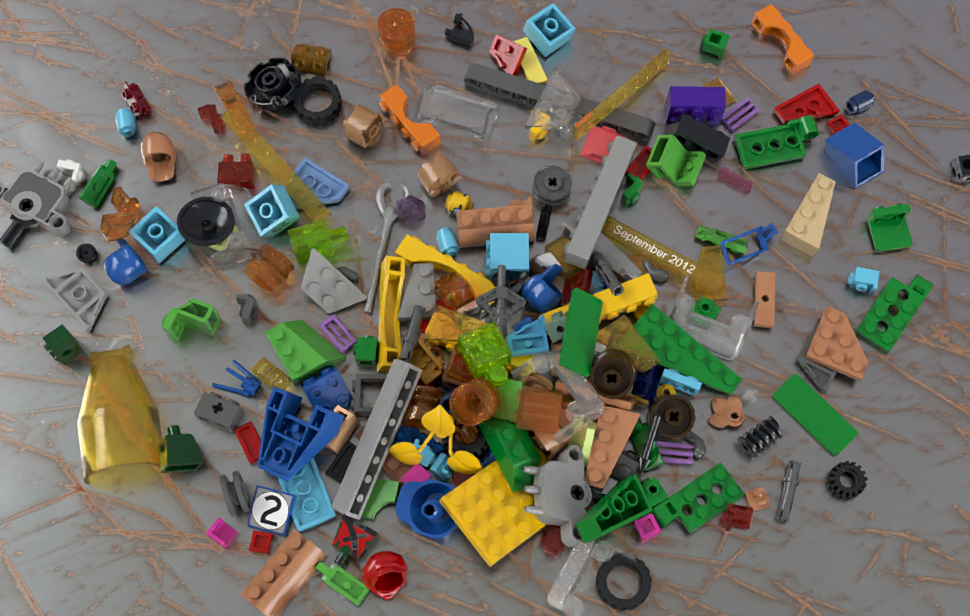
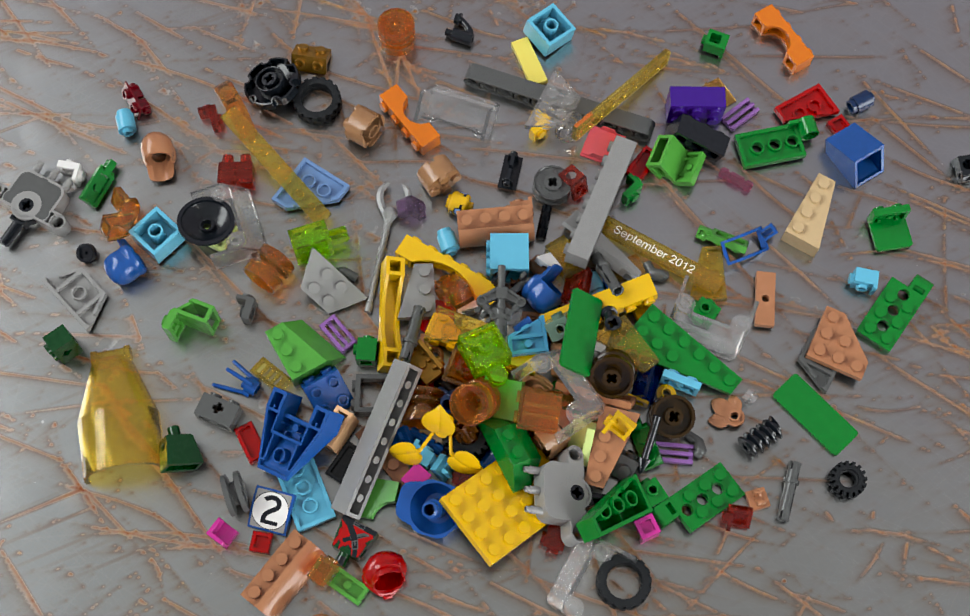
medium azure brick [244,184,300,237] -> none
wing [489,34,527,76] -> none
none -> clear orange brick [307,555,340,590]
none -> black hinge [497,151,523,191]
none -> clear red bracket [558,164,588,202]
none -> black bush [601,306,622,331]
none -> yellow bracket [601,410,637,441]

